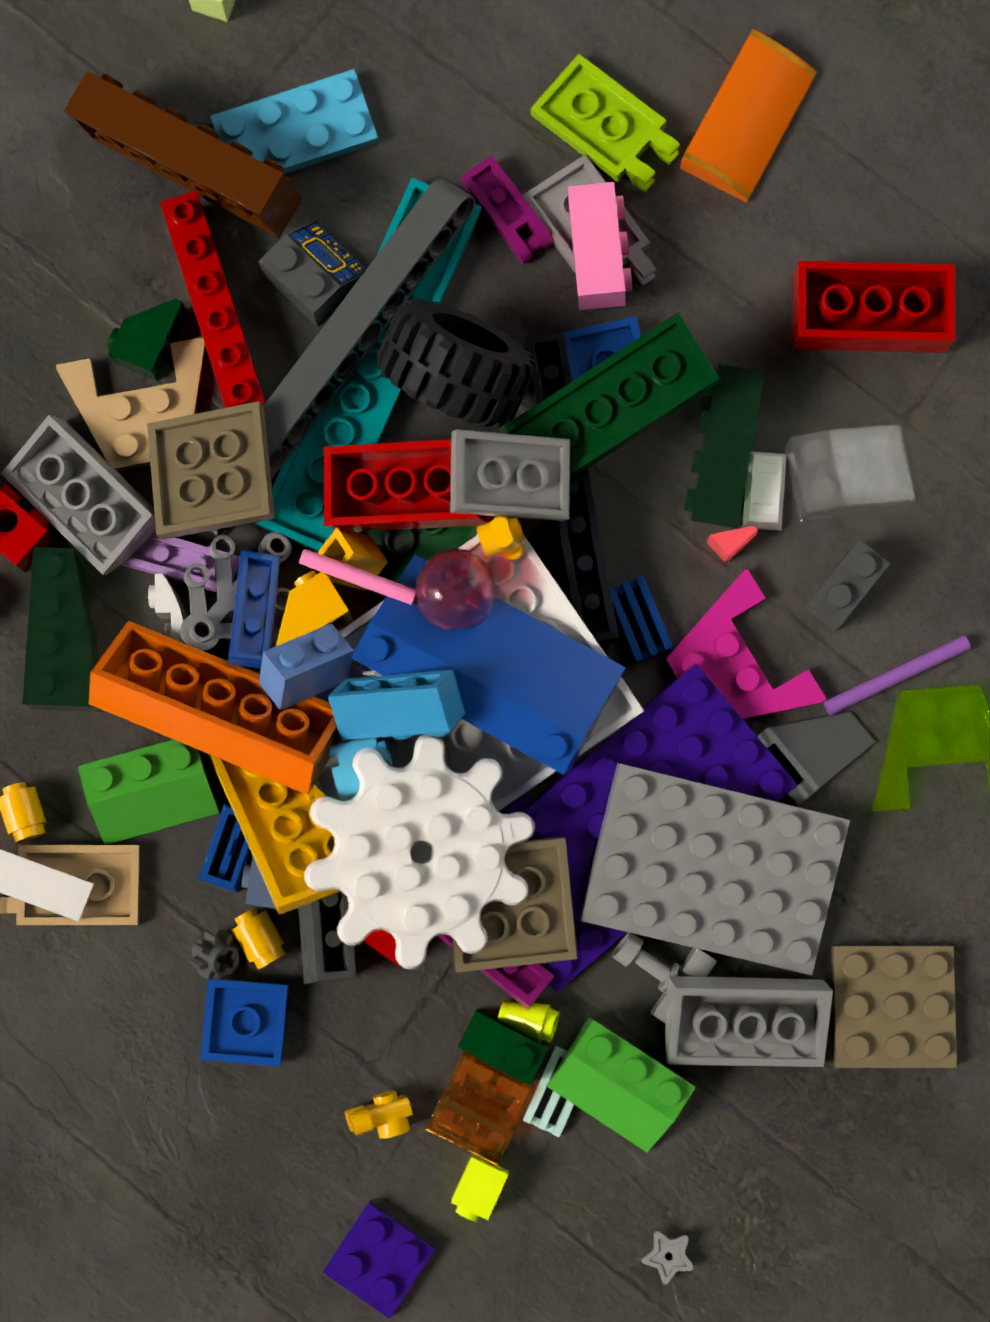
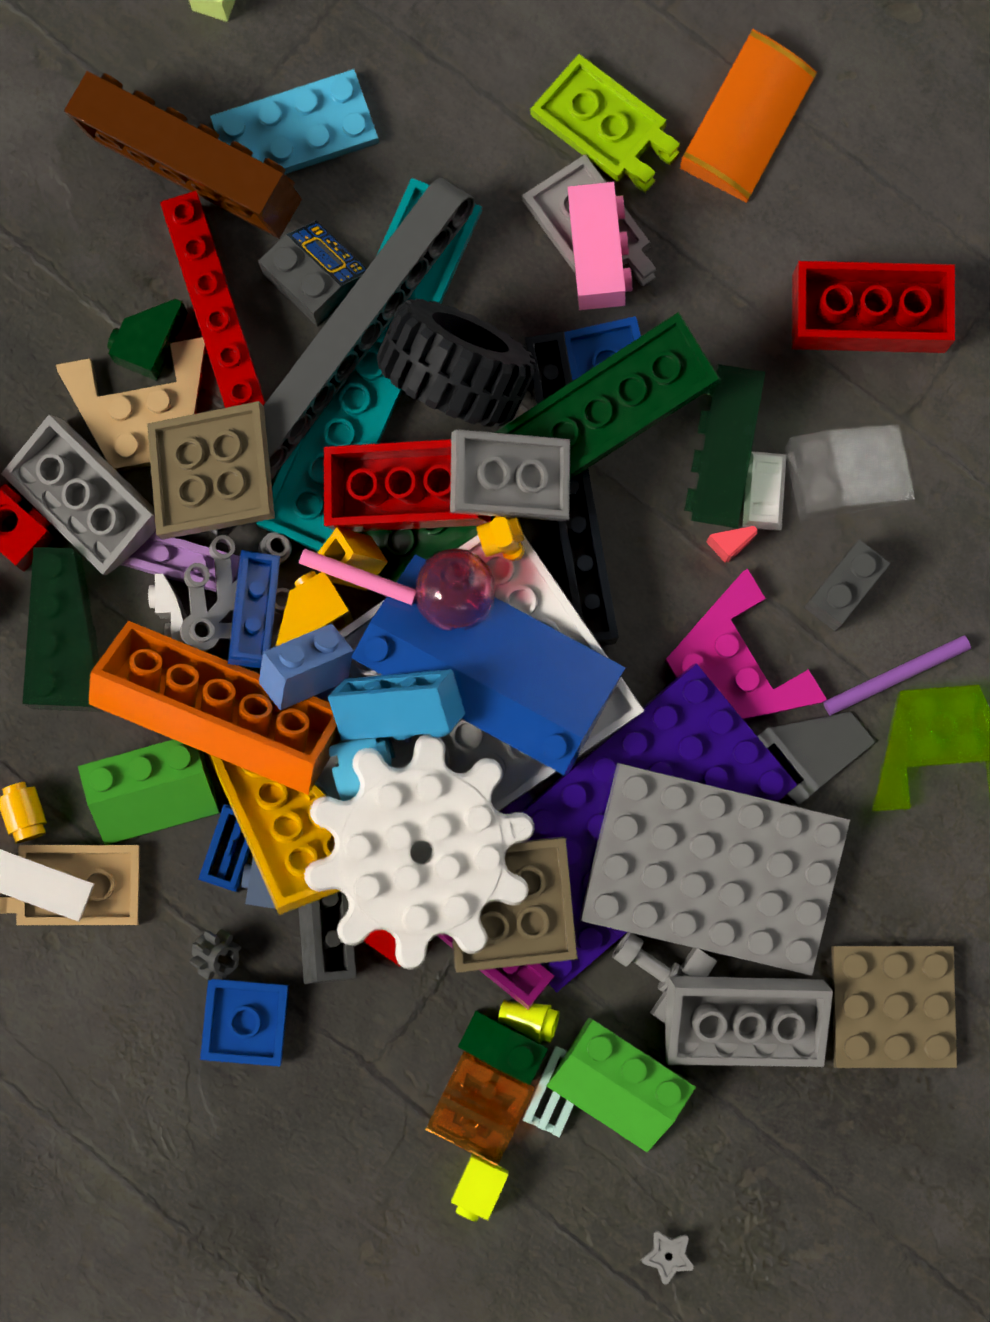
yellow brick [231,907,286,970] -> none
dark purple plate [322,1202,436,1319] -> none
yellow plate [345,1090,413,1139] -> none
magenta plate [461,155,554,265] -> none
blue tile [610,576,673,663] -> none

